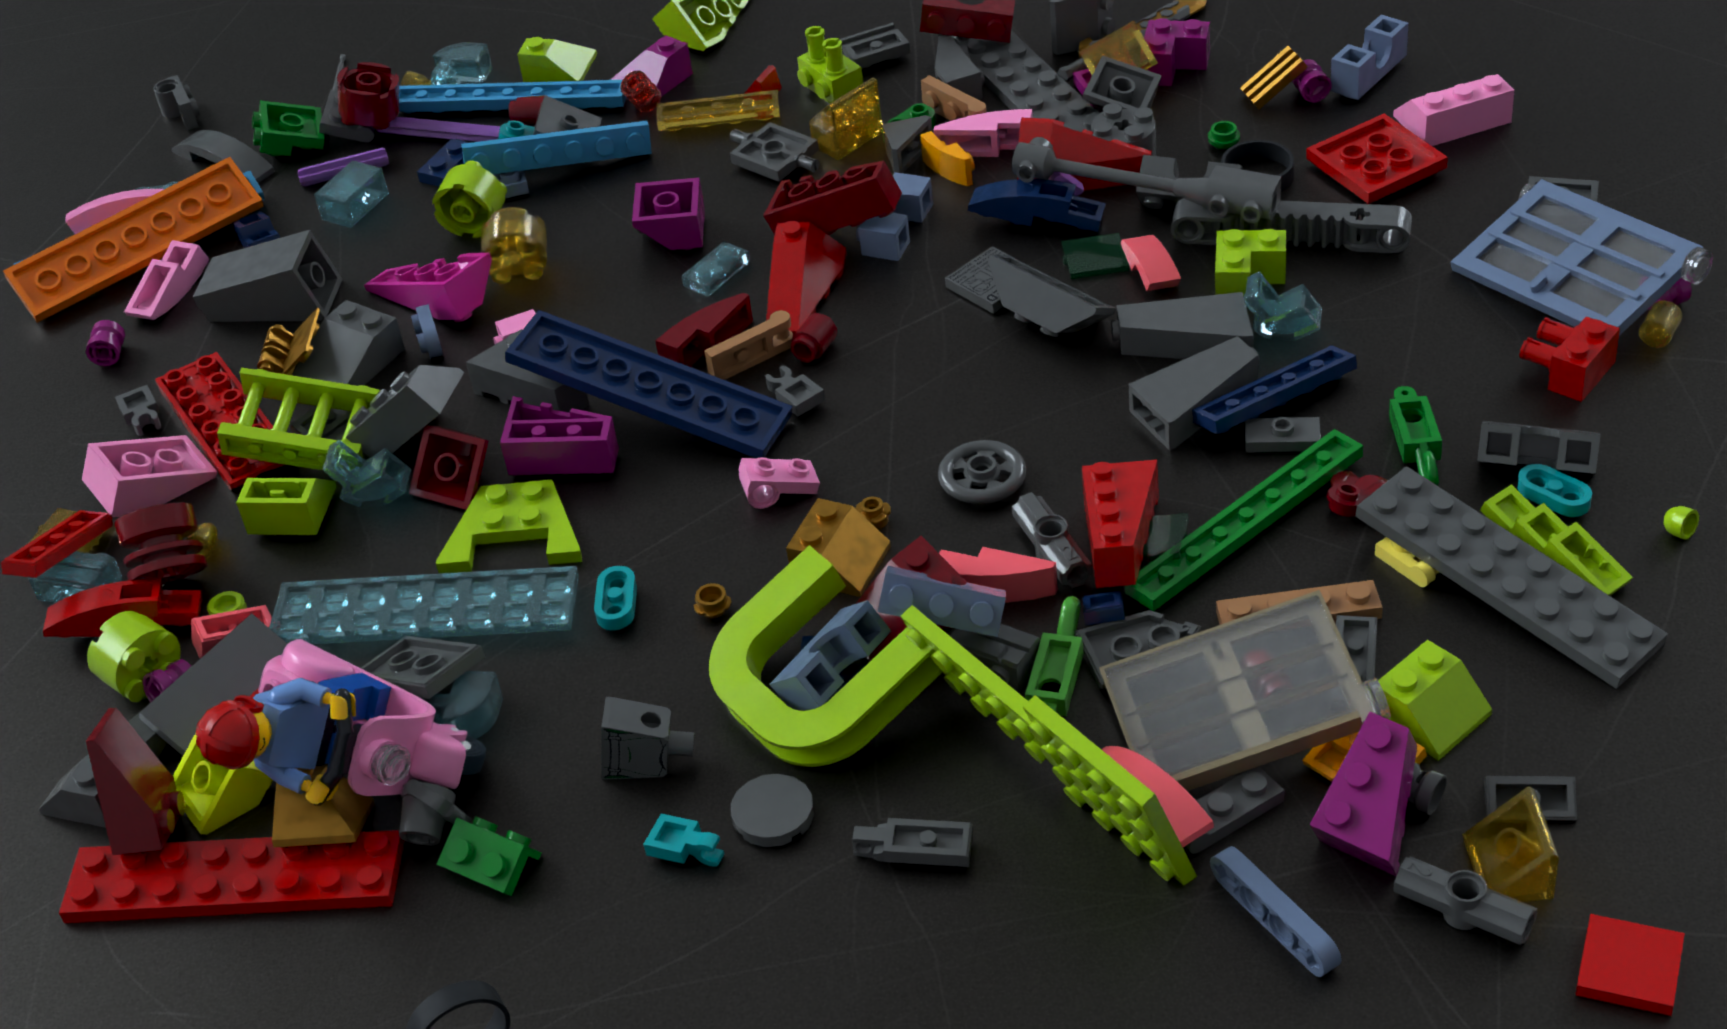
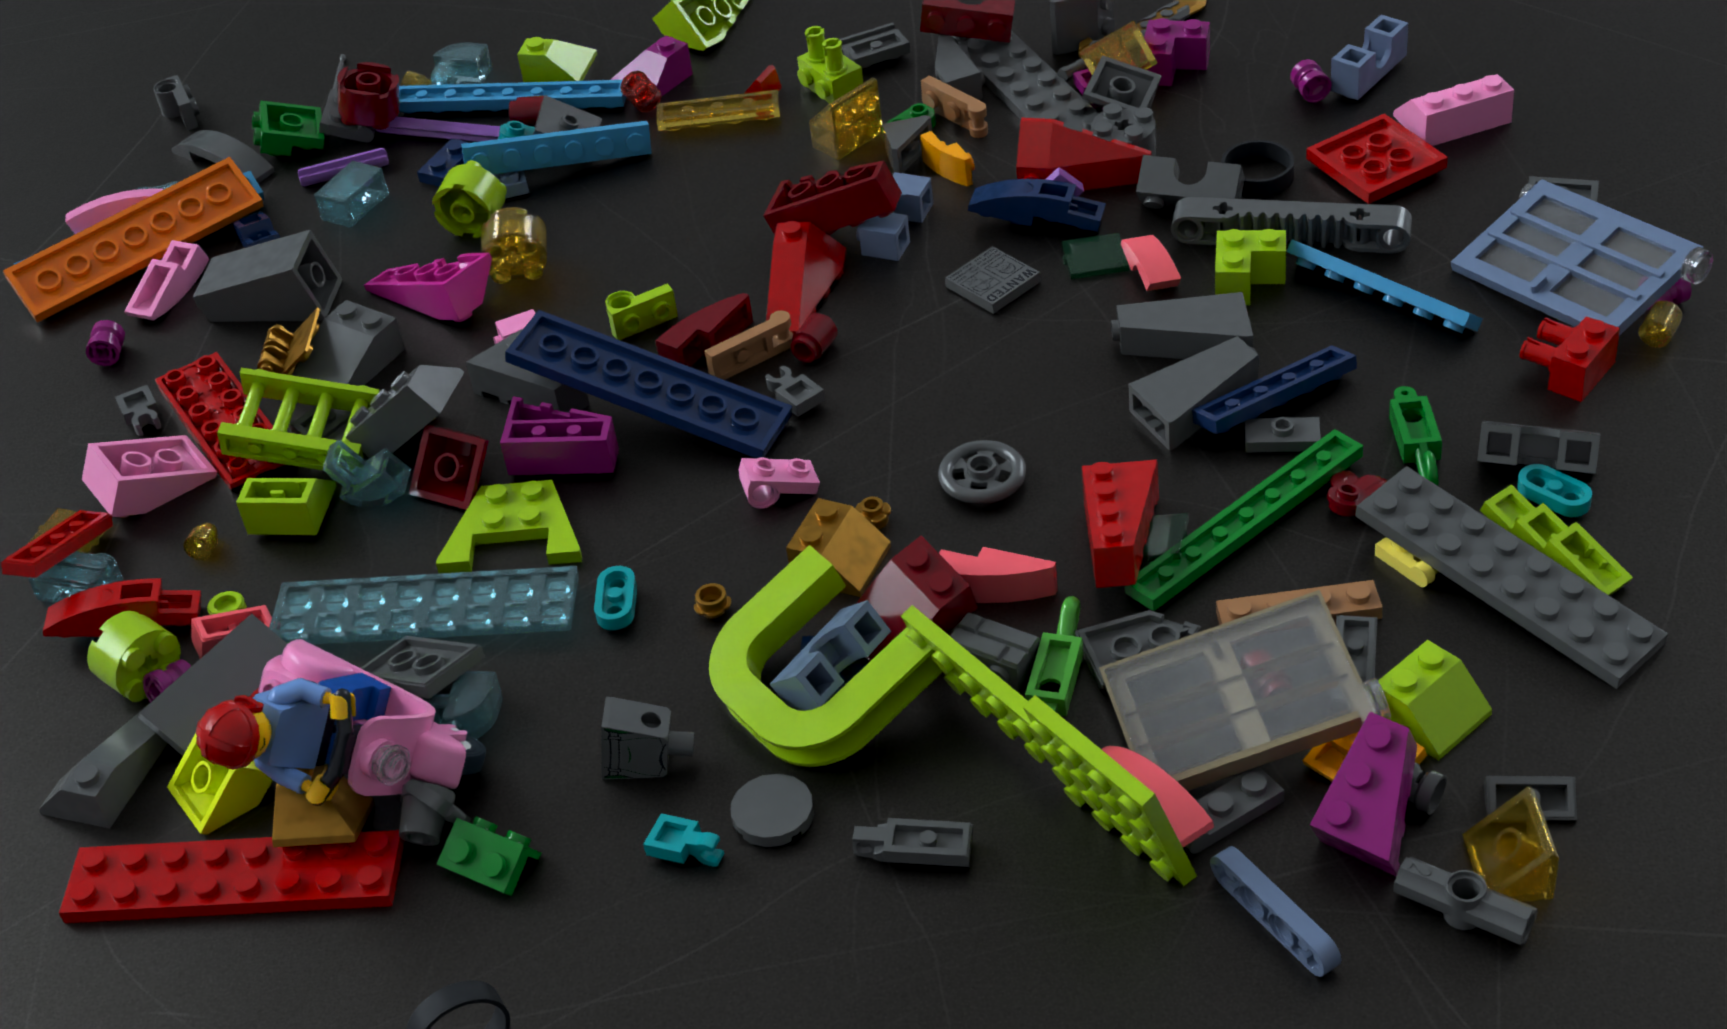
dark red slope [86,708,185,855] -> none
dark red wheel [114,502,208,585] -> none
sand blue plate [411,304,443,359] -> none
magenta slope [632,177,705,250] -> none
clear light blue plate [682,241,750,296] -> none
dark grey plate [730,122,820,182] -> none
sand blue arch [878,566,1006,637] -> none
bright pink slope [933,109,1033,157] -> none
dark grey wedge [988,255,1116,337] -> none
dark grey bar [1012,137,1281,223] -> none
dark grey piece [1012,492,1093,589] -> none
dark blue tile [1083,591,1125,625] -> none
green plate [1208,121,1240,150] -> none
pearl gold tile [1240,46,1308,109] -> none
clear light blue brick [1244,271,1322,341] -> none
red tile [1575,914,1685,1016] -> none
lime hinge [1663,506,1699,540] -> none
none -> lime plate [605,283,678,340]
none -> dark azure plate [1286,239,1483,333]

